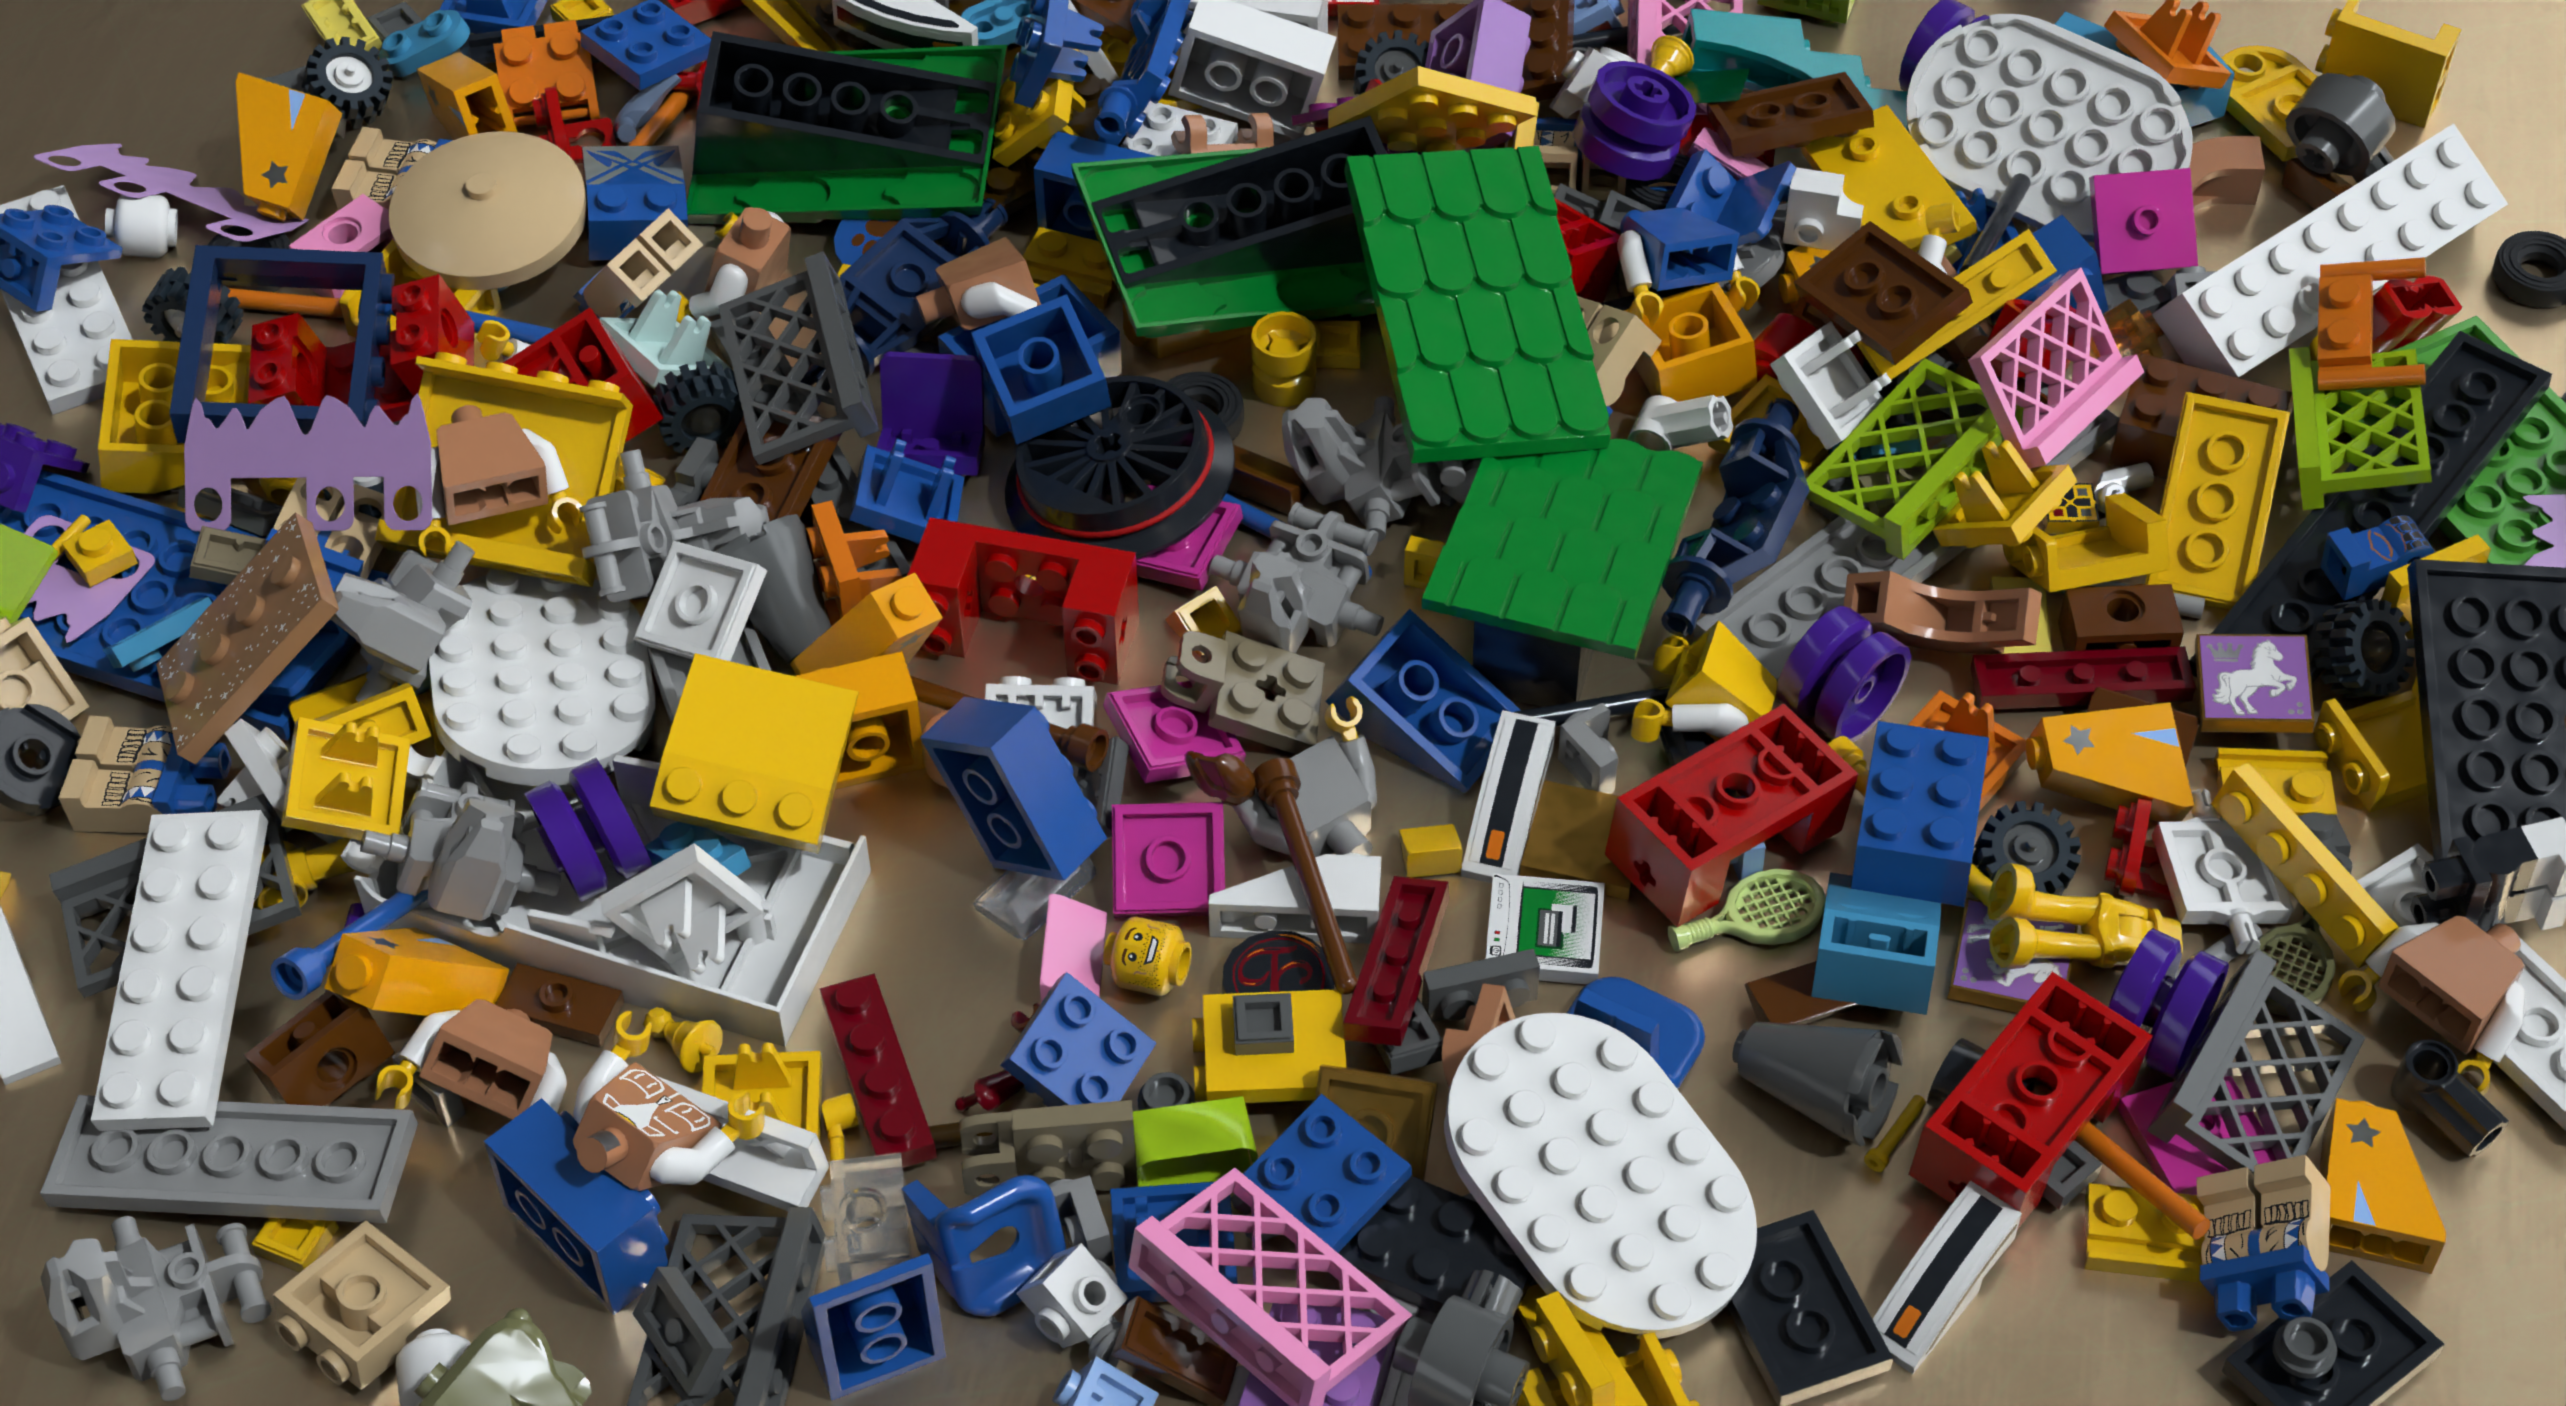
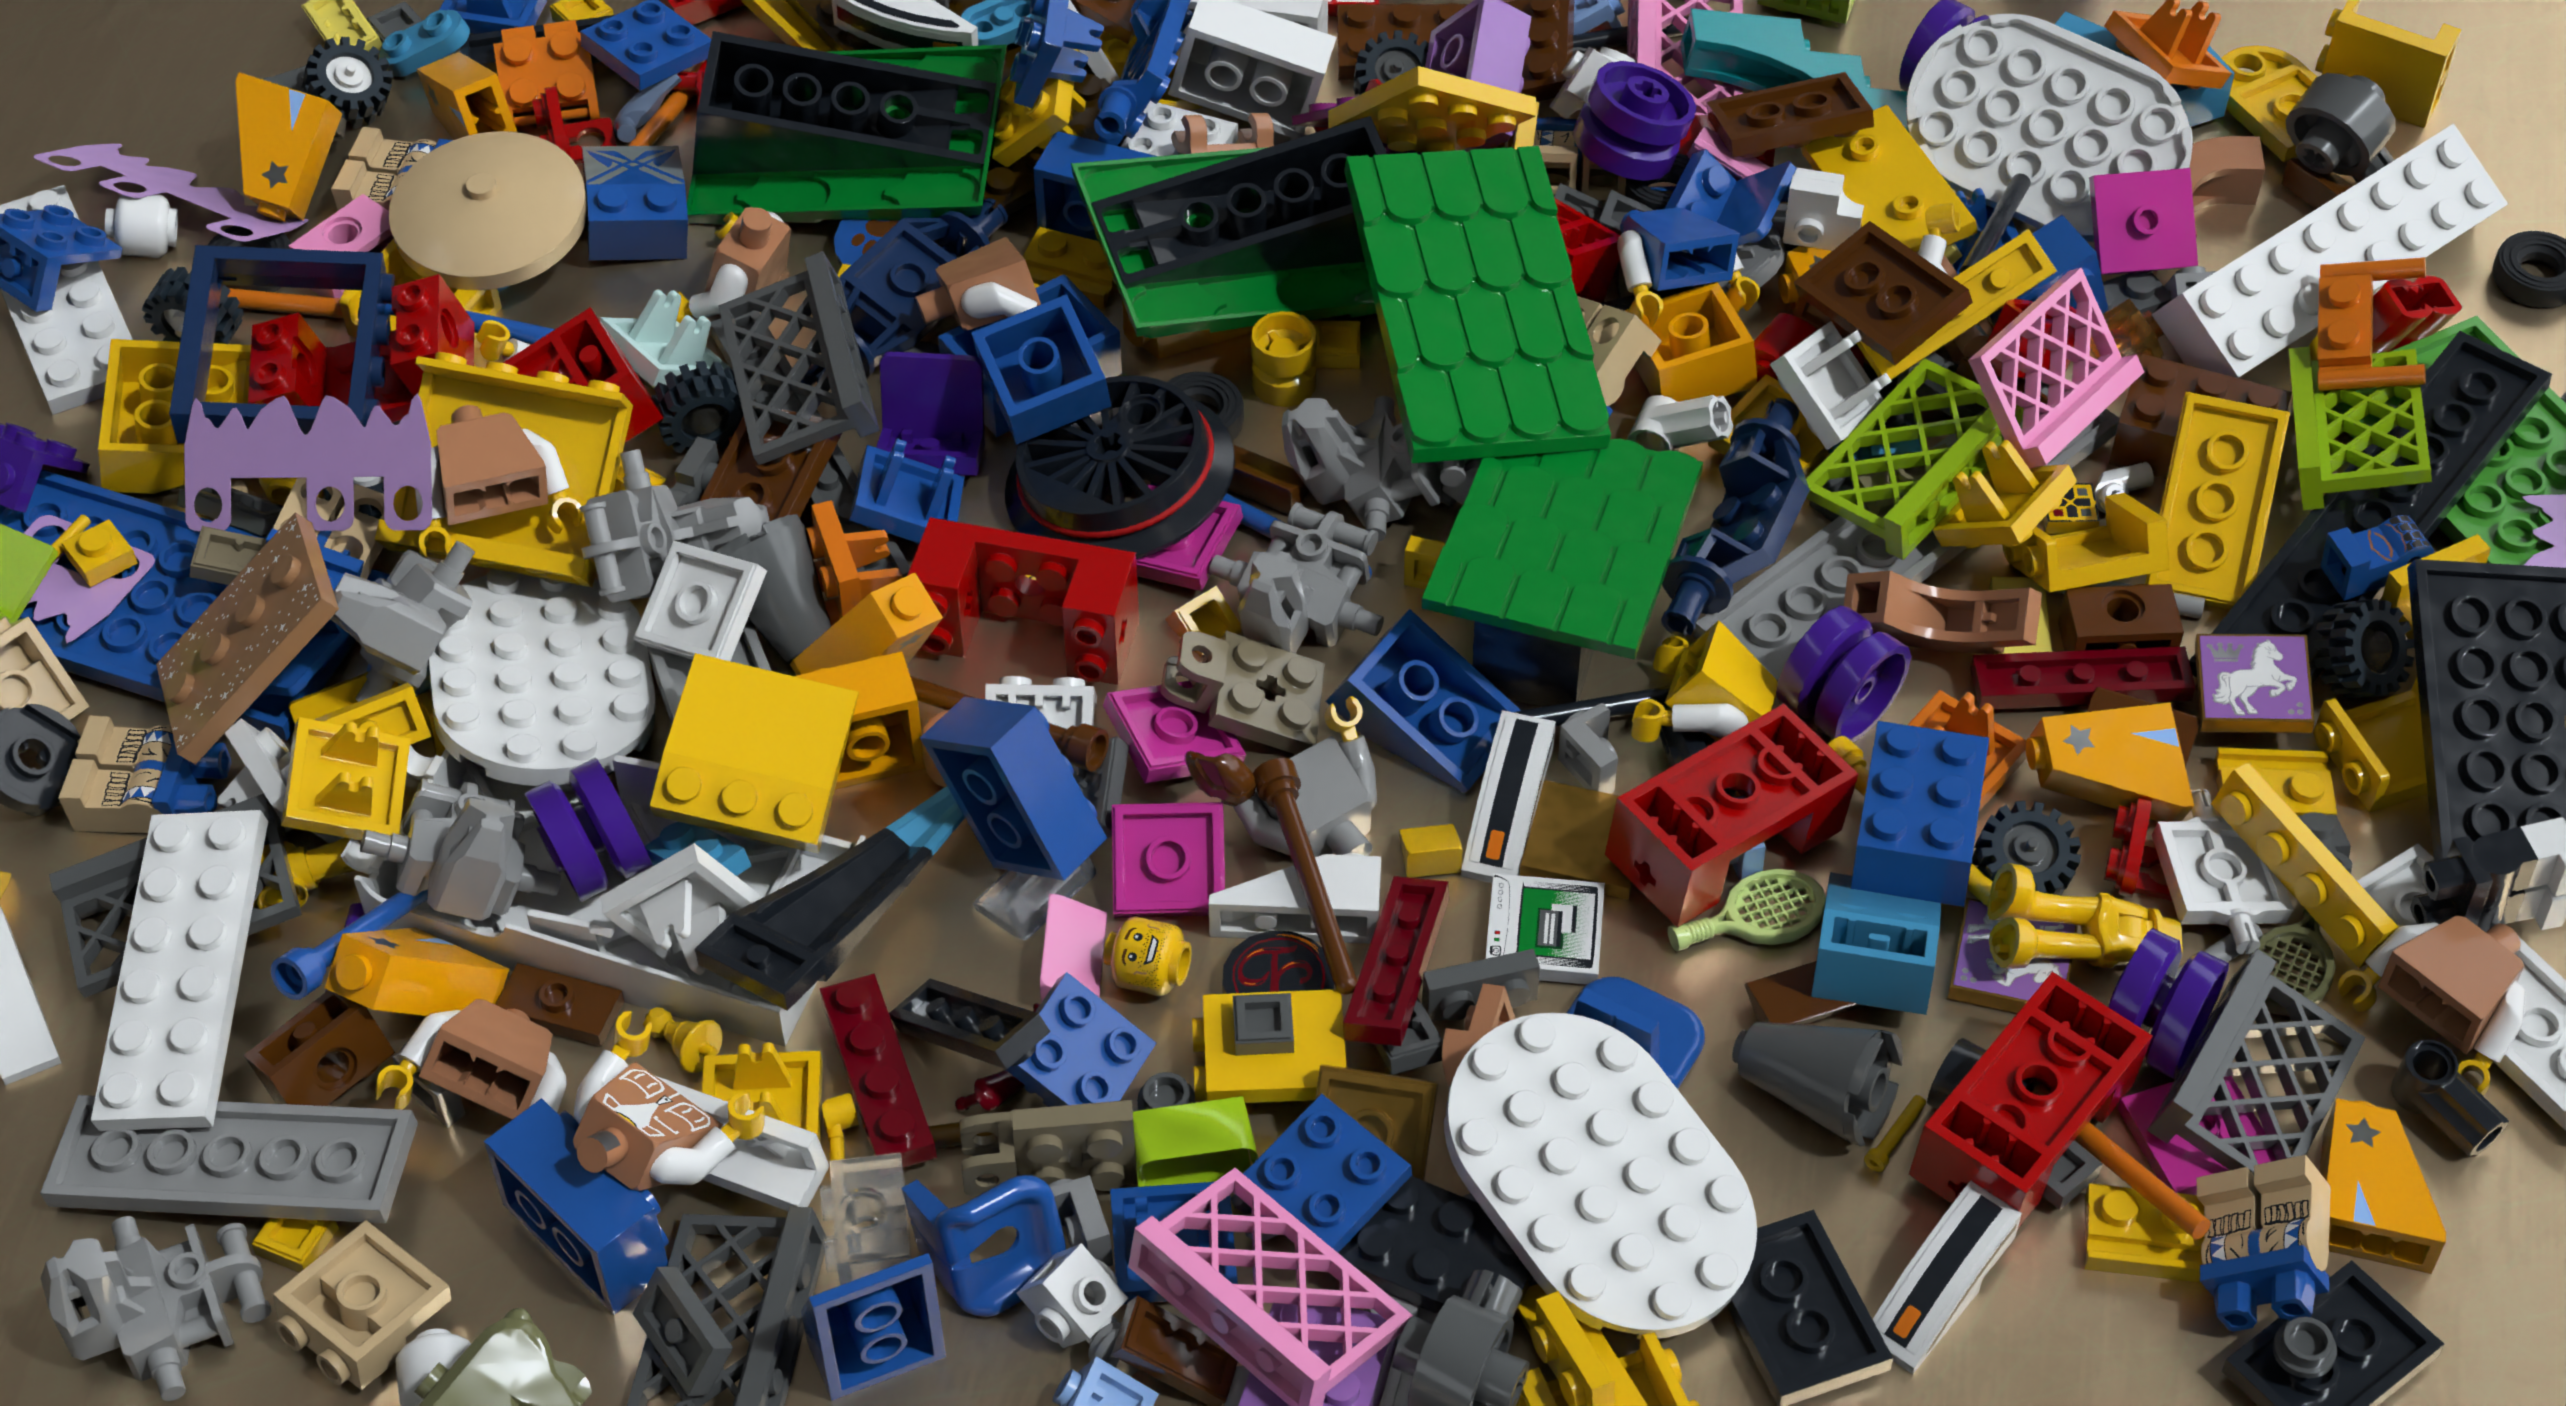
dark azure plate [103,597,212,672] -> none
tan hips [573,208,703,320] -> none
yellow piece [1650,35,1694,78] -> none
dark green sticker [1674,69,1750,104] -> none
none -> black plate [695,786,965,1011]
none -> black plate [889,978,1051,1070]

